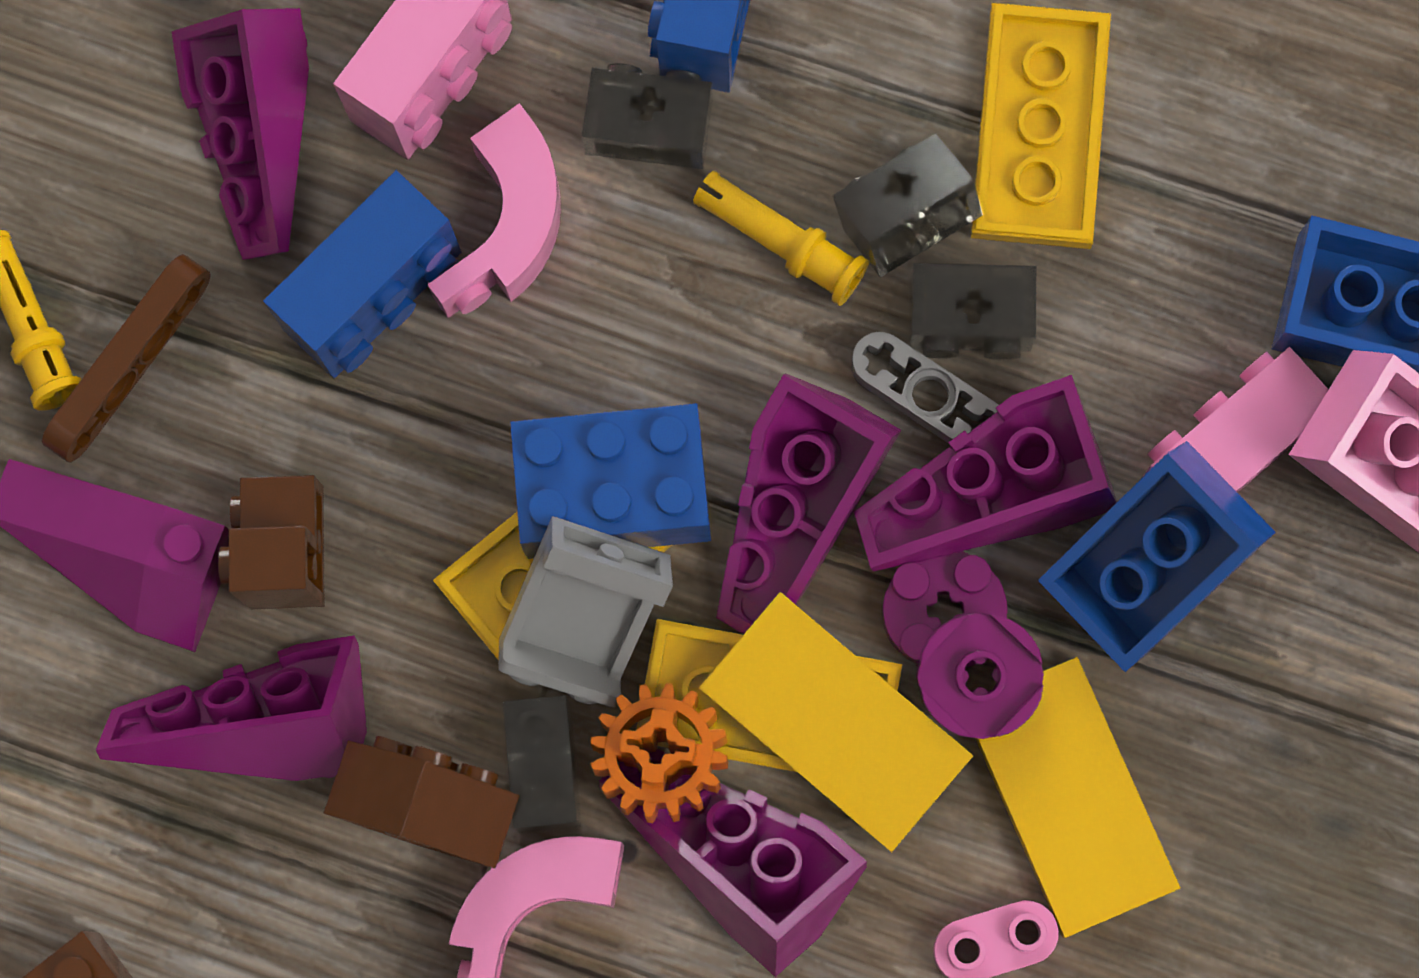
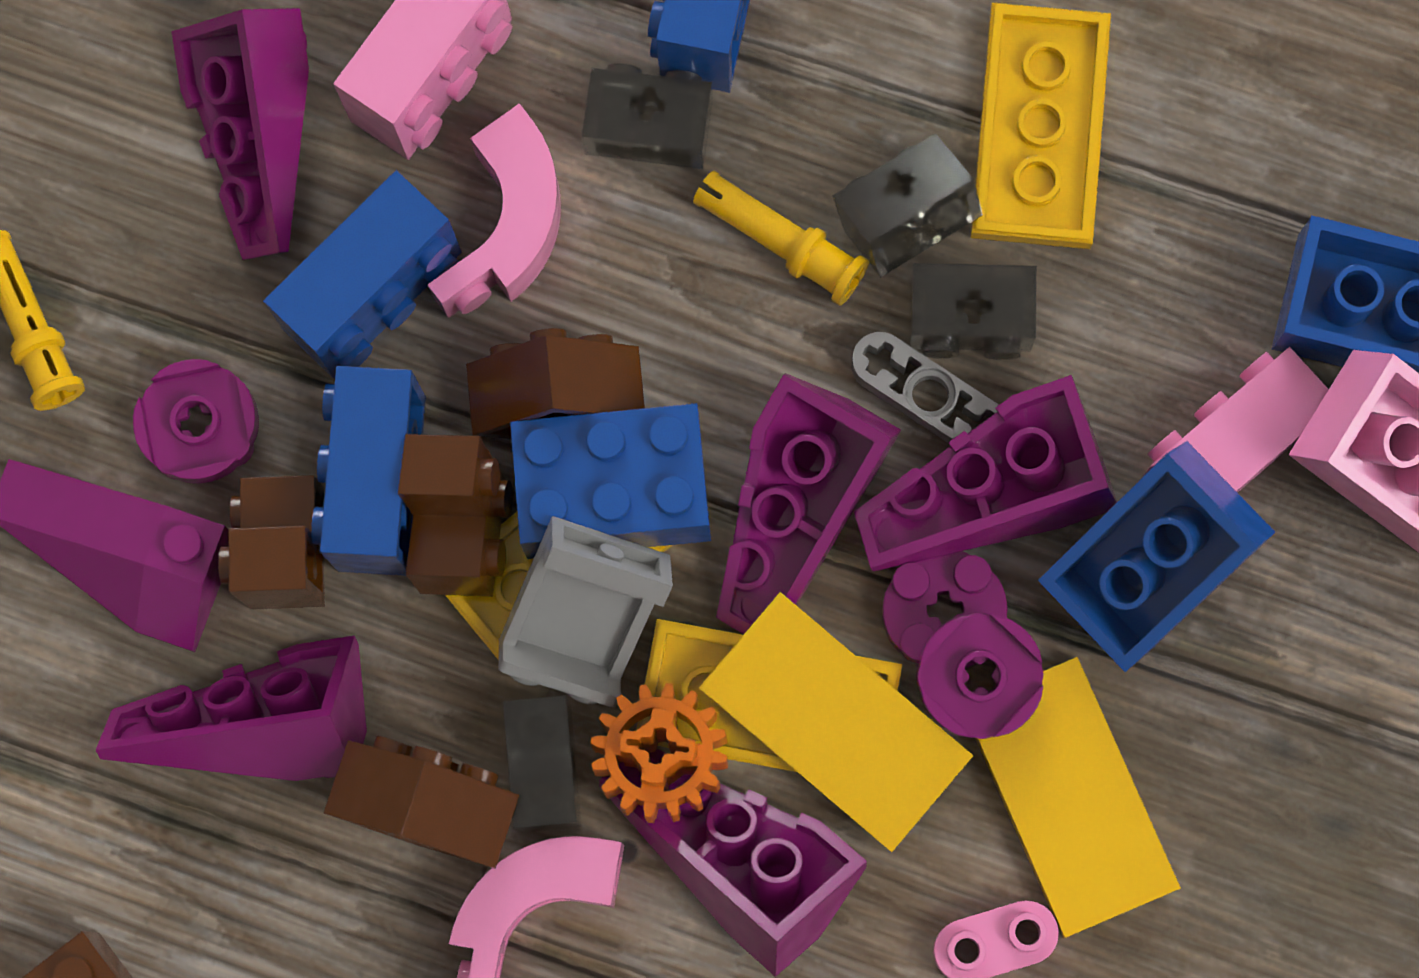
reddish brown beam [42,254,211,462] -> none
none -> magenta plate [133,359,259,484]
none -> blue brick [311,366,426,576]
none -> reddish brown brick [398,434,513,597]
none -> reddish brown brick [466,328,645,439]

